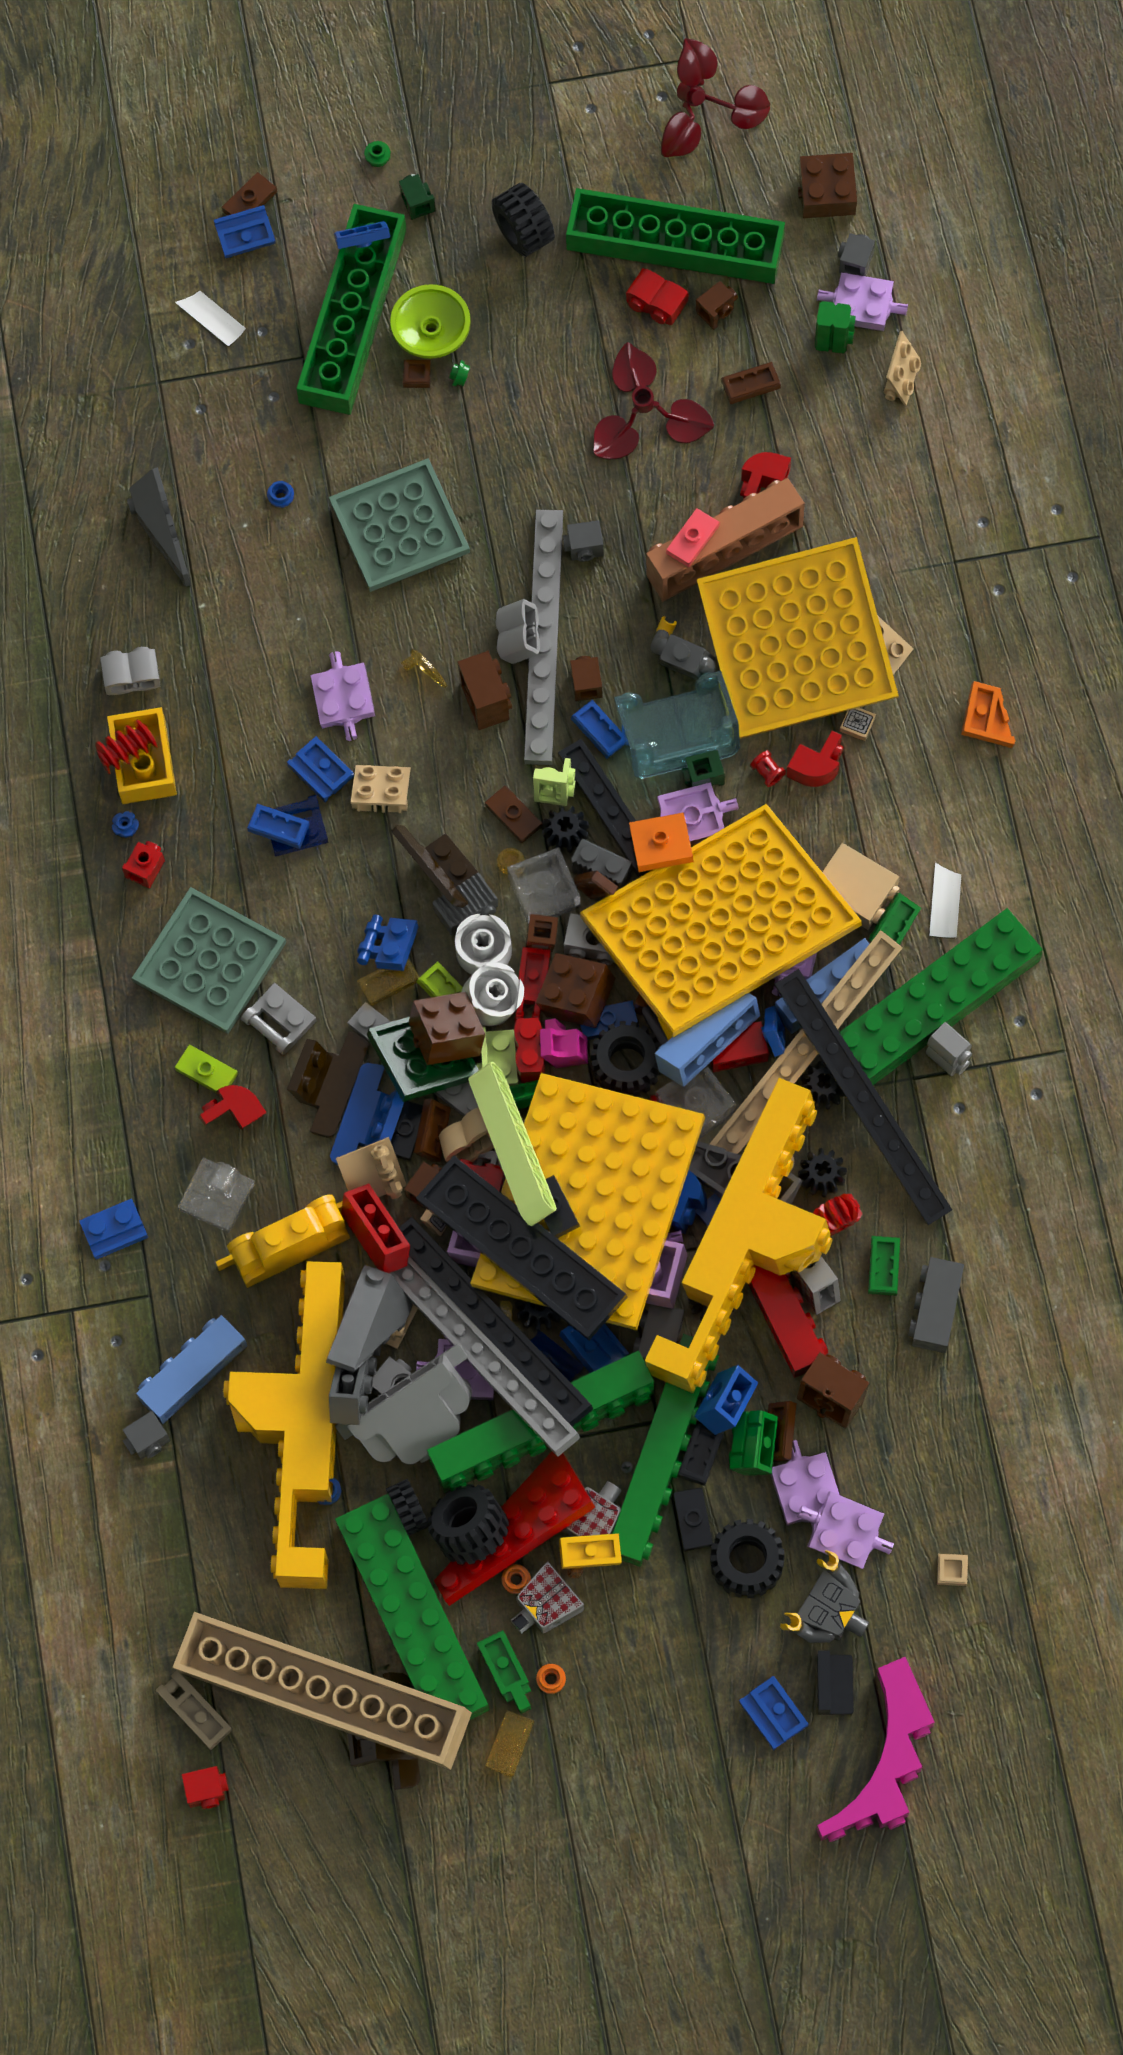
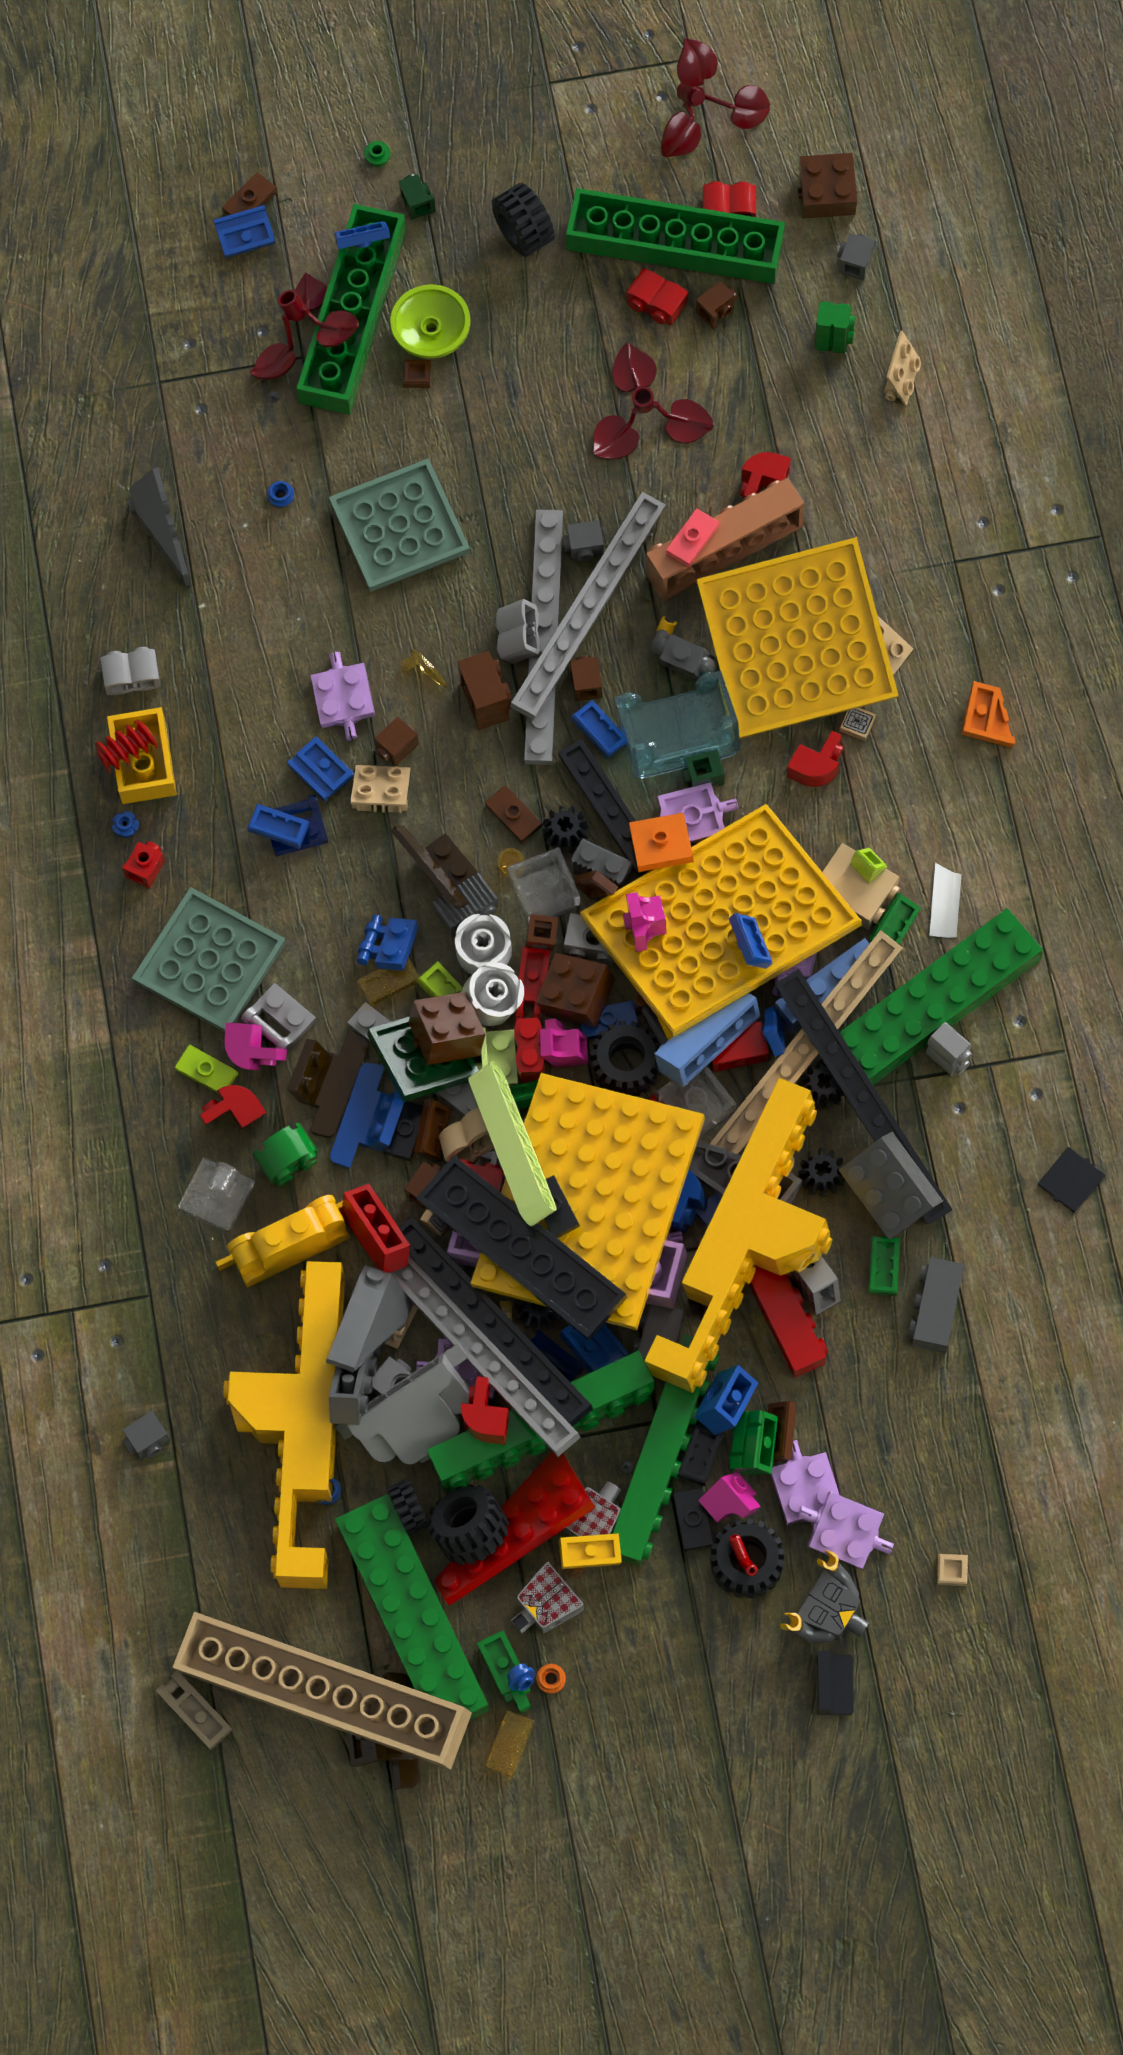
blue plate [79,1198,148,1260] -> none
medium blue brick [136,1315,247,1424] -> none
white sticker [175,291,246,346] -> none
red brick [182,1766,229,1809] -> none
tan hinge [336,1137,407,1199] -> none
green plate [449,360,470,387] -> none
orange plate [502,1565,531,1594] -> none
yellowish green bracket [533,758,576,806] -> none
reddish brown plate [721,362,781,405] -> none
blue plate [739,1676,809,1751] -> none
red bush [750,750,786,787] -> none
reddish brown brick [797,1352,869,1429] -> none
red gear [813,1194,862,1236] -> none
dark pink arch [816,1657,935,1842] -> none
lavender plate [817,272,908,331] -> none
none -> dark pink brick [225,1023,287,1070]
none -> dark red plant [249,272,359,380]
none -> green brick [252,1123,319,1187]
none -> reddish brown brick [374,717,419,766]
none -> red brick [461,1376,510,1445]
none -> blue plate [507,1664,536,1691]
none -> light grey plate [510,492,666,720]
none -> dark pink brick [623,892,667,952]
none -> dark pink brick [698,1472,761,1522]
none -> red brick [702,181,756,217]
none -> blue plate [728,913,773,969]
none -> red piece [729,1534,758,1576]
none -> dark grey brick [839,1132,943,1240]
none -> lime slope [850,847,887,883]
none -> black piece [1037,1146,1106,1213]

